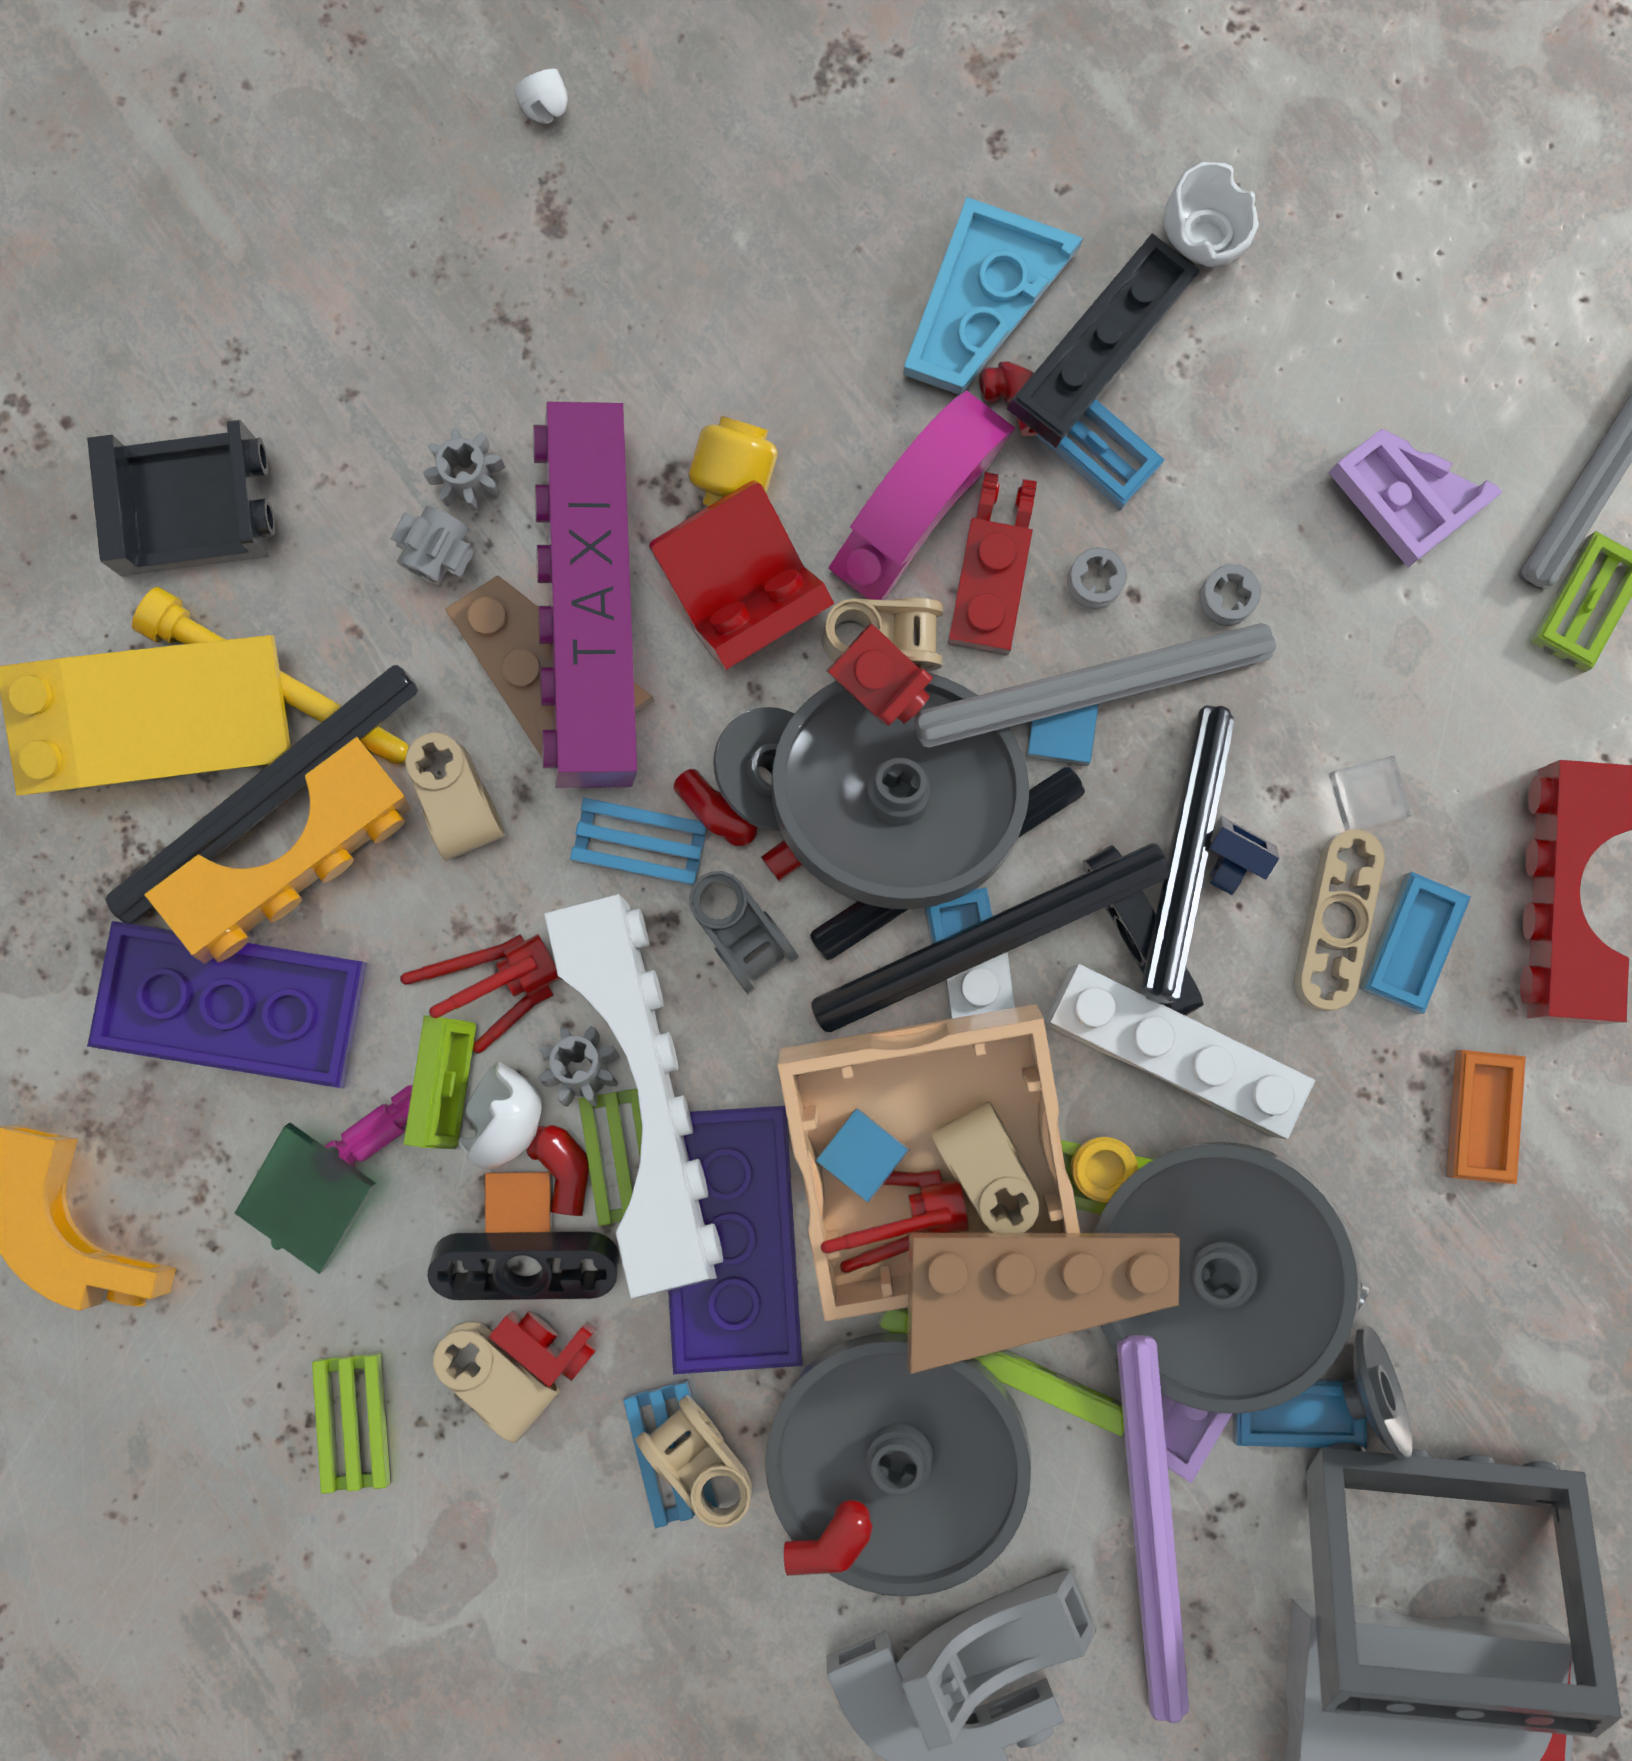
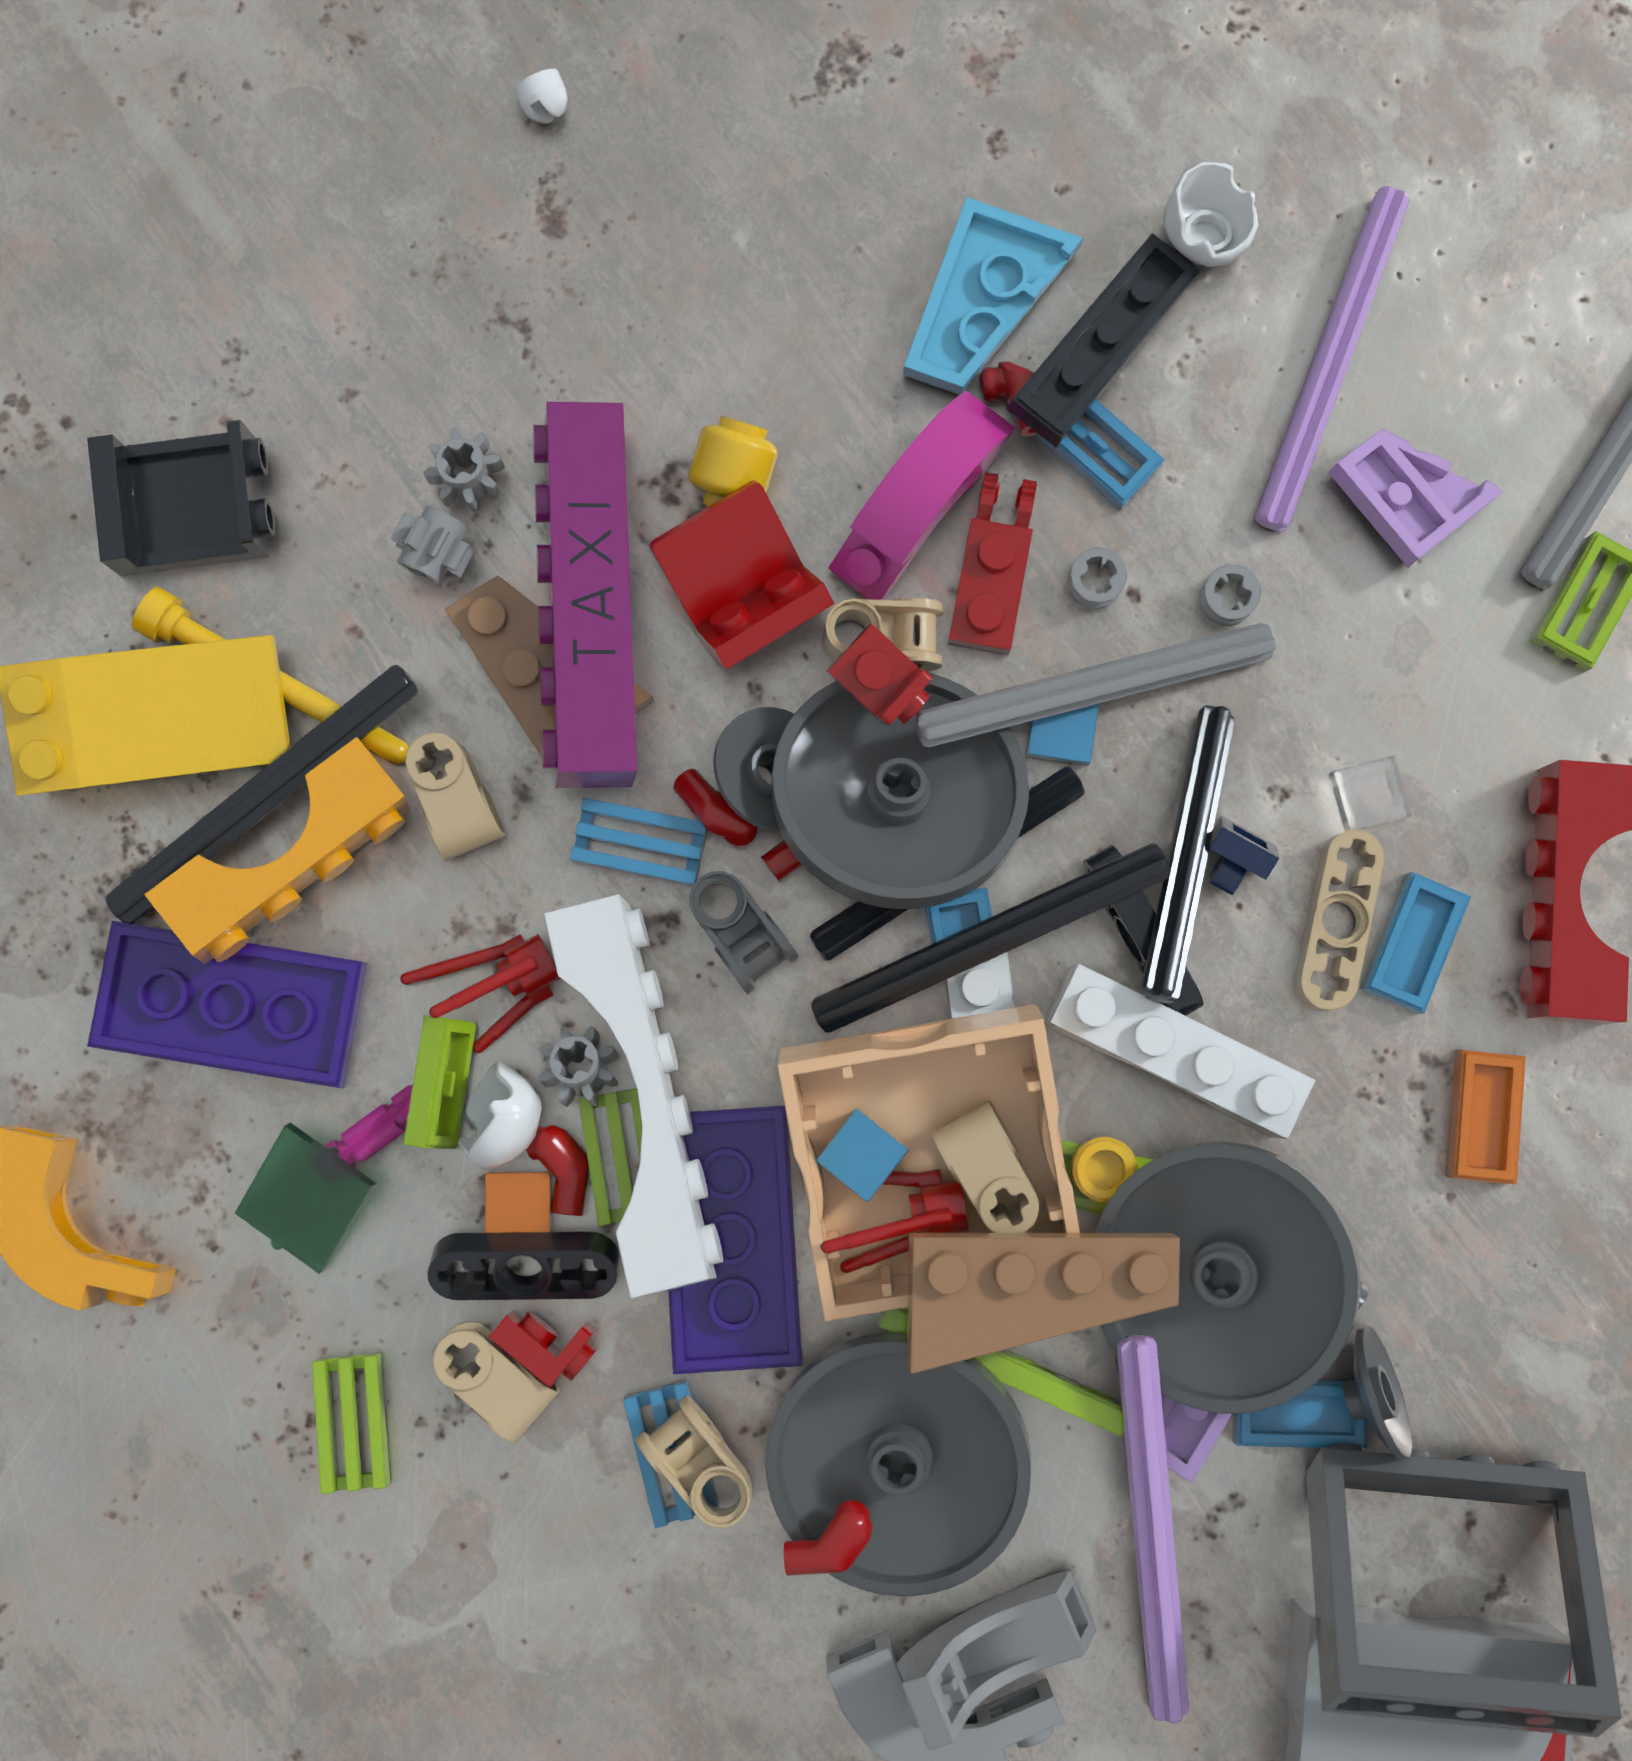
none -> lavender axle [1255,186,1409,532]

